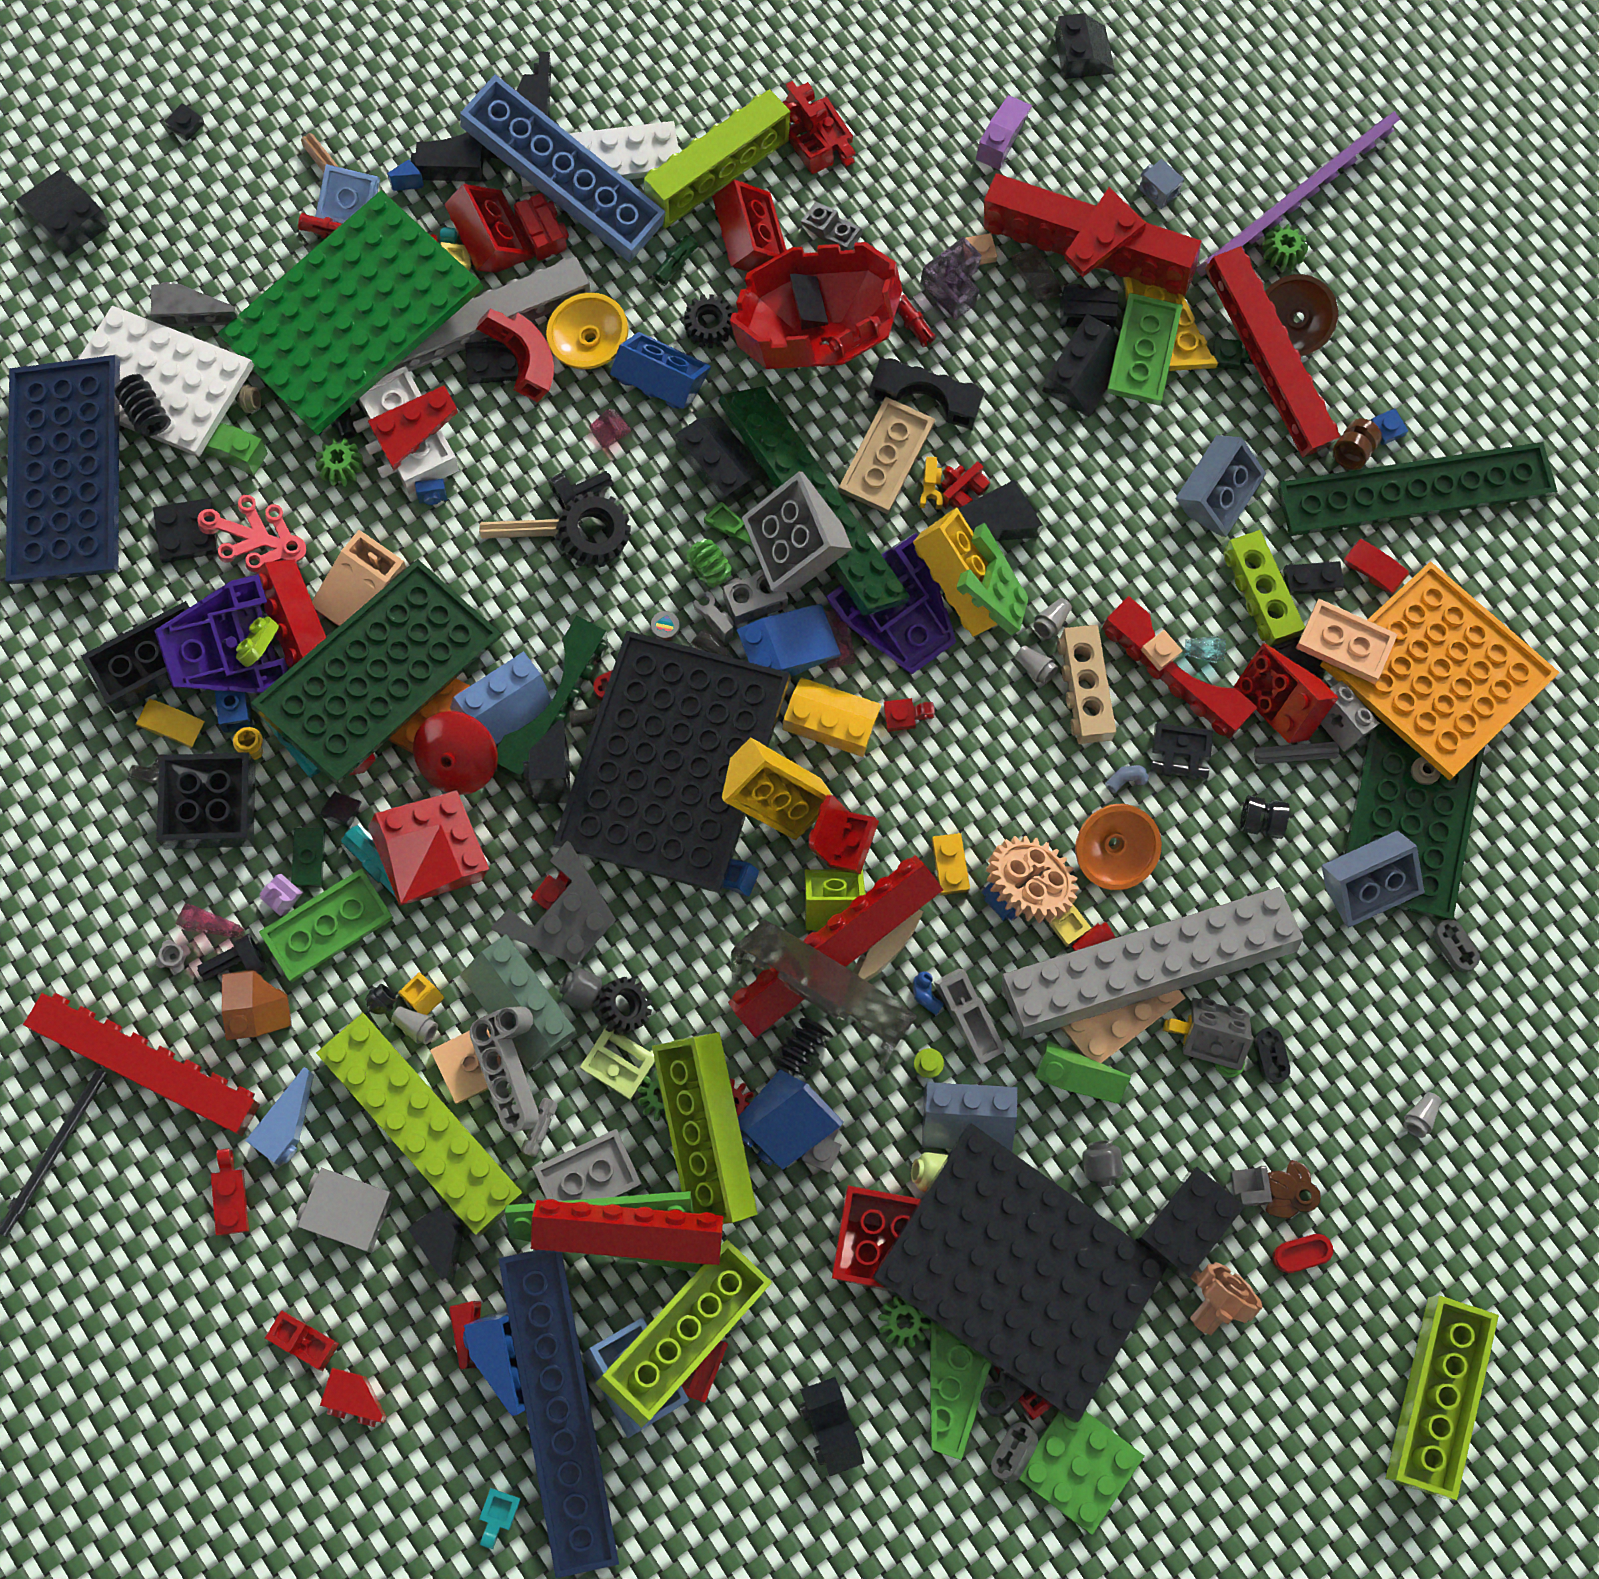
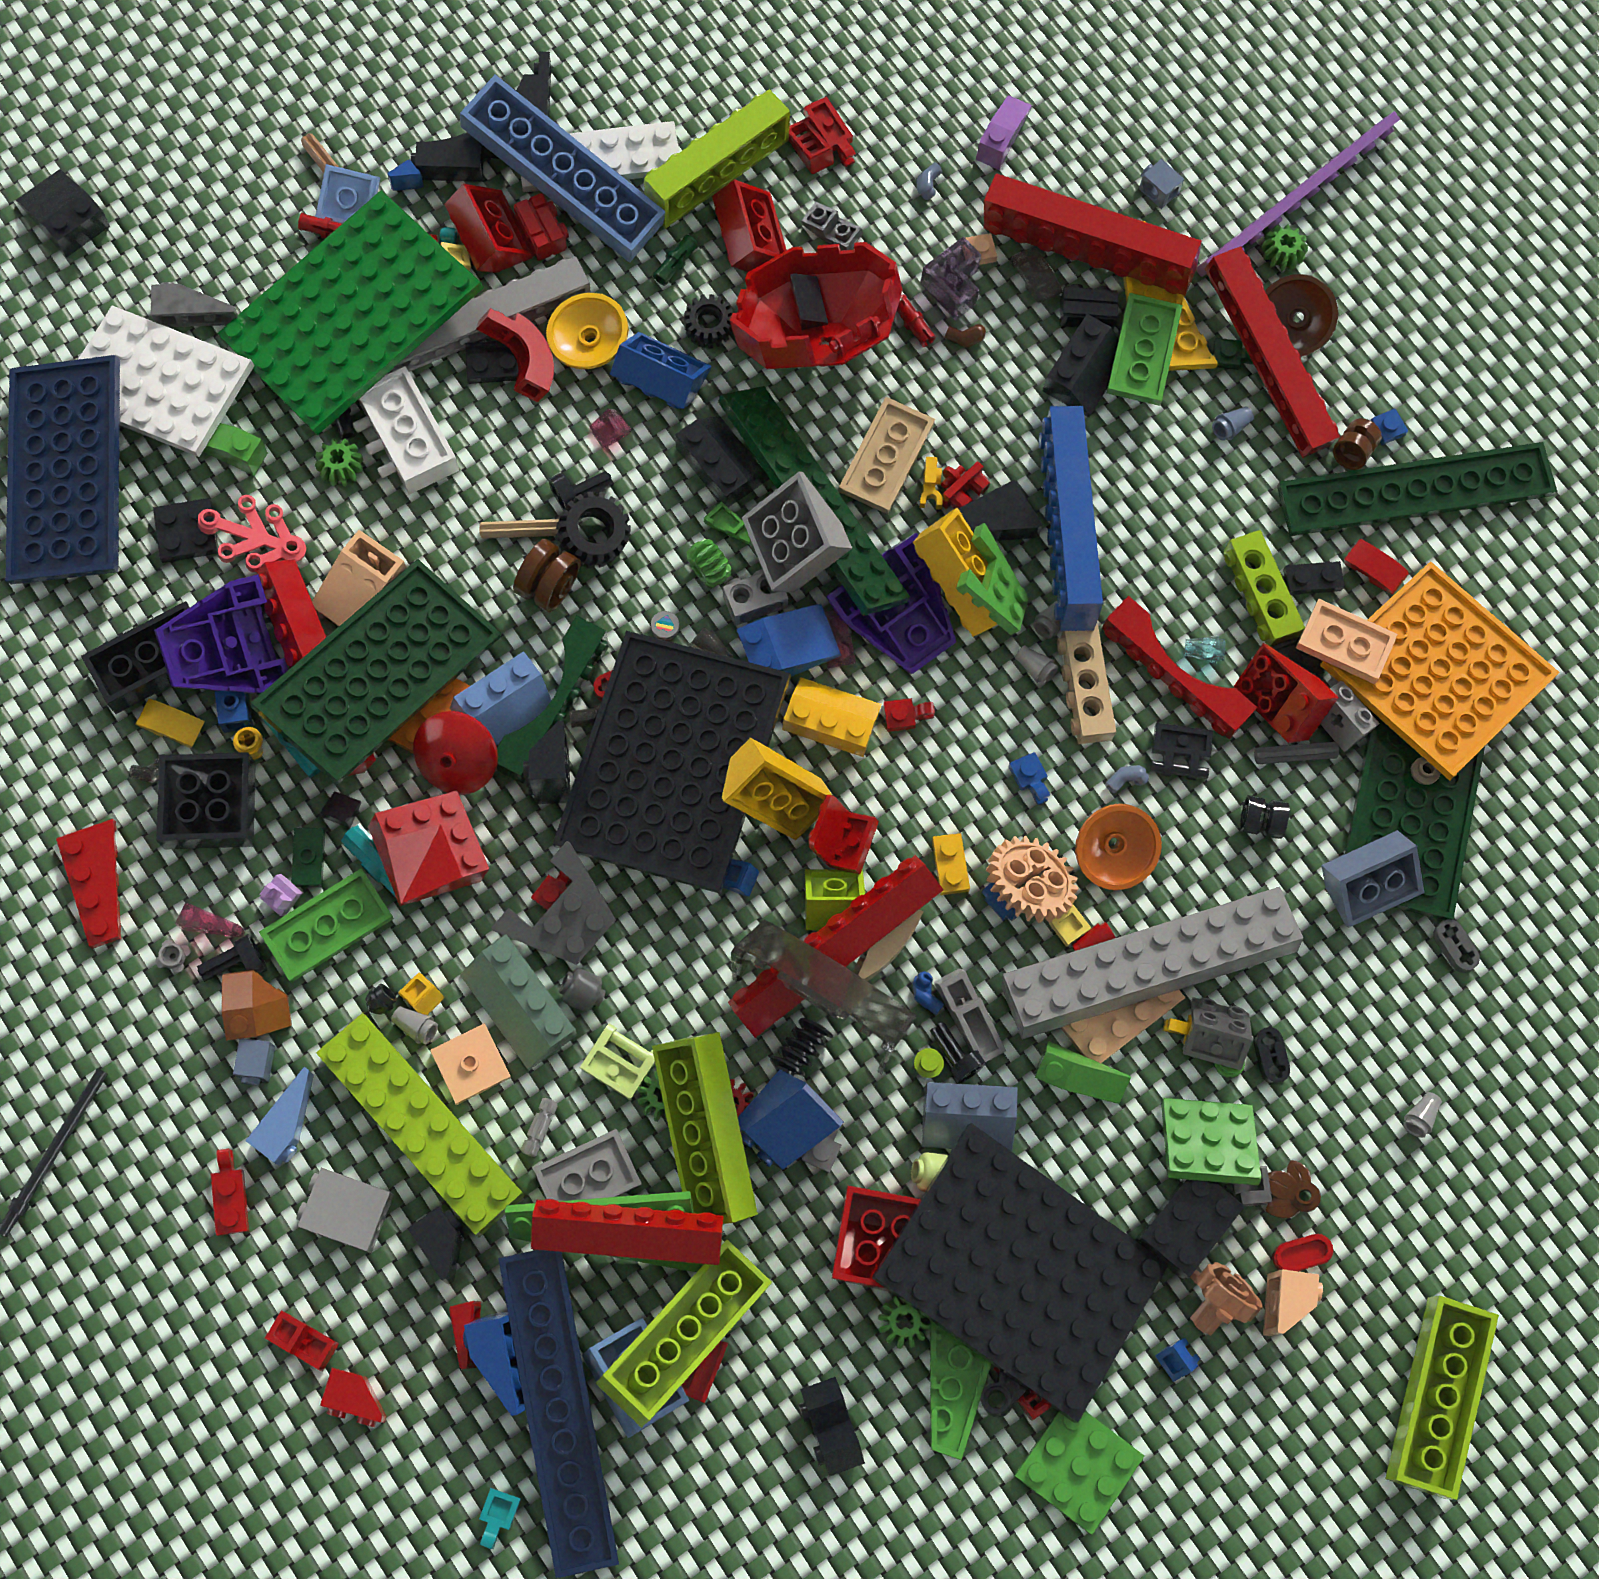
red brick [23,993,260,1137] -> none
black piece [114,374,171,437] -> none
black plate [164,103,205,141] -> none
lime plate [236,617,279,667] -> none
dark tan plate [237,385,261,413] -> none
red wing [368,385,458,471] -> none
blue plate [415,479,447,505] -> none
light grey beam [469,1006,539,1132] -> none
black tyre [593,977,652,1035] -> none
light grey plate [693,591,734,643] -> none
red hips [782,81,827,134] -> none
black arch [868,357,985,430] -> none
dark grey beam [991,1422,1038,1483] -> none
black slope [1054,13,1115,79] -> none
red wing [1065,187,1146,277] -> none
dark grey head [1082,1140,1124,1187] -> none
light nougat plate [1141,630,1183,671] -> none
sand blue slope [1175,435,1266,537] -> none
none -> red wing [56,819,121,949]
none -> sand blue brick [233,1038,275,1086]
none -> reddish brown wheel [513,539,581,613]
none -> sand blue arm [916,162,942,200]
none -> black piece [930,1022,986,1084]
none -> reddish brown arm [944,324,986,348]
none -> blue plate [1008,752,1050,805]
none -> blue brick [1039,406,1103,631]
none -> blue tile [1155,1338,1200,1382]
none -> bright green plate [1161,1098,1261,1185]
none -> sand blue cone [1212,406,1254,440]
none -> light nougat slope [1263,1269,1323,1336]

